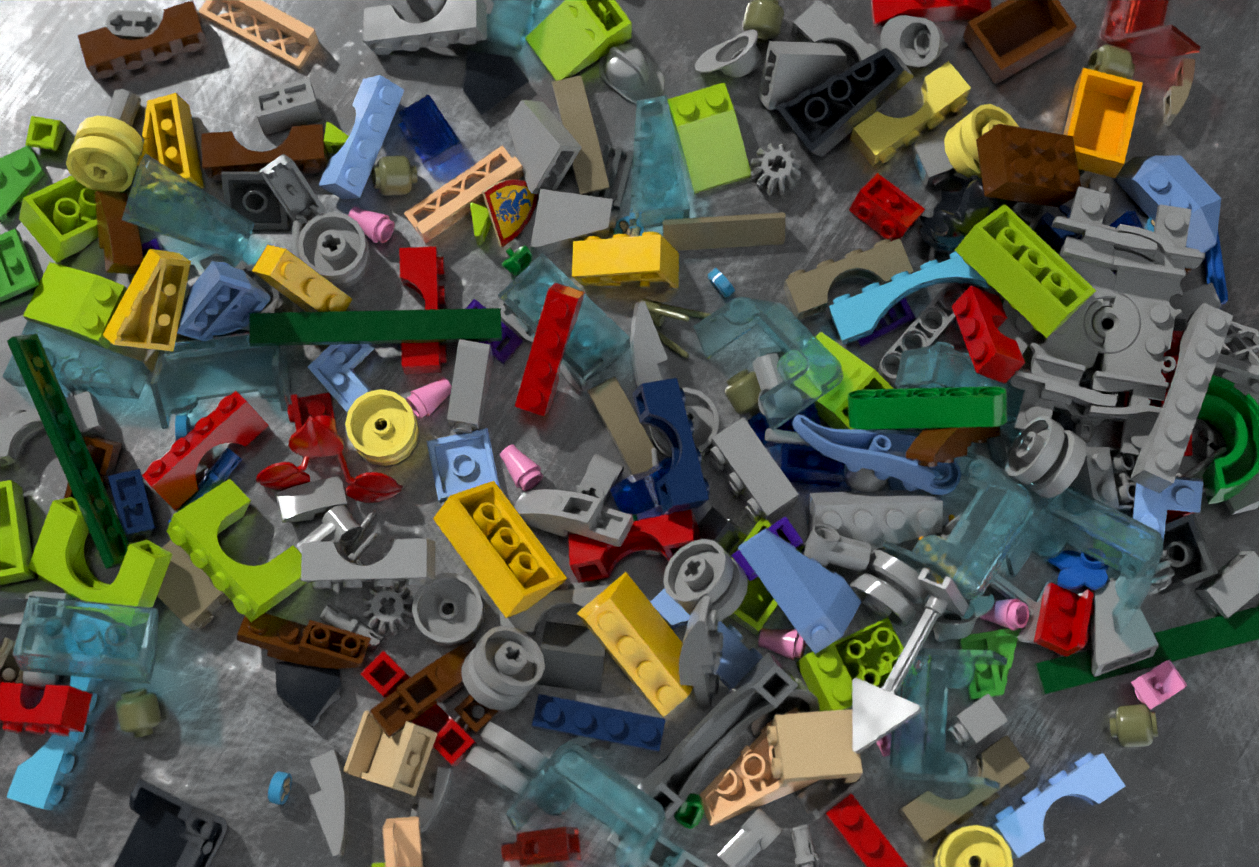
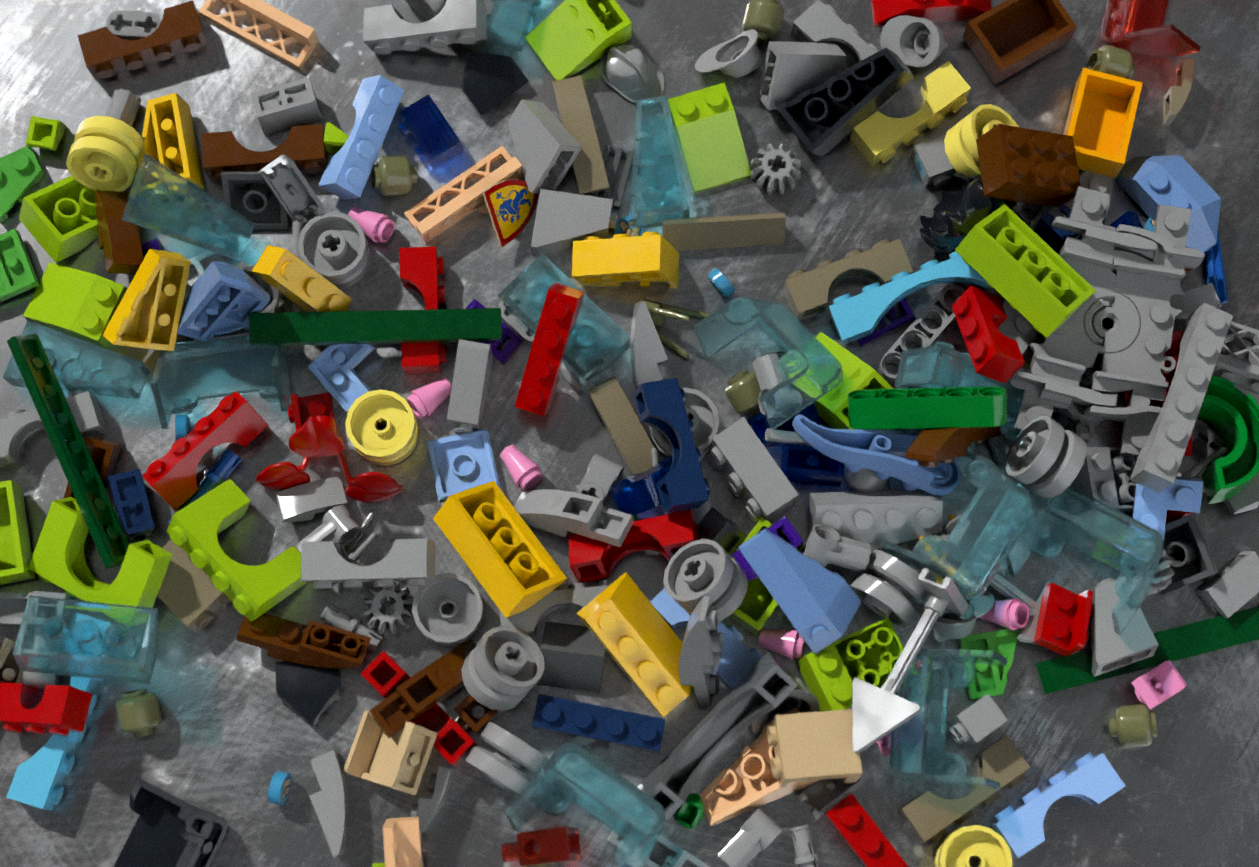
lime slope [470,202,492,246] -> none
green piece [502,246,533,276] -> none
red bracket [849,173,926,242] -> none
blue plate [1048,547,1109,590] -> none

